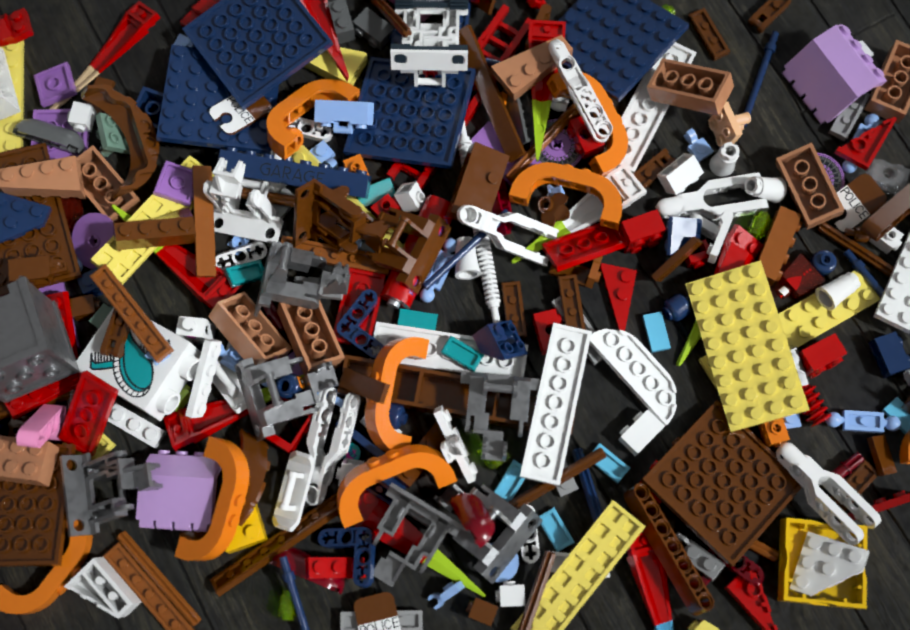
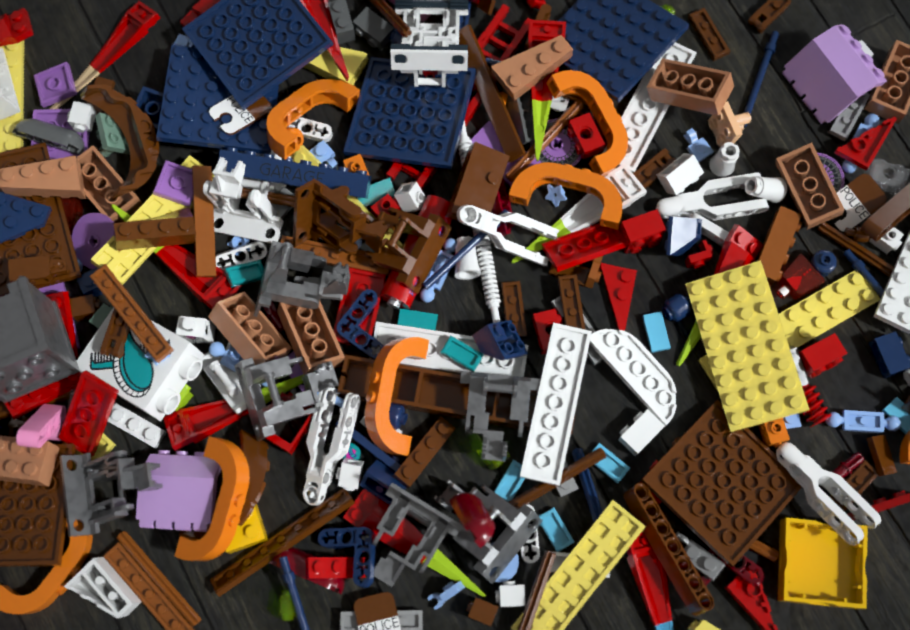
white plate [185,339,222,418] -> none
white piece [272,450,315,532] -> none
dark blue head [276,374,305,400] -> none
light blue piece [314,99,374,134] -> none
orange arch [336,445,457,528] -> none
reddish brown tile [339,367,390,404] -> none
white plate [433,405,478,484] -> none
reddish brown plate [538,193,570,227] -> none
white piece [548,39,613,143] -> none
reddish brown tile [652,237,703,282] -> none
white hinge [706,210,734,264] -> none
clear neon green brick [747,211,772,240] -> none
white plate [789,531,869,597] -> none
white plant [815,272,861,311] -> none

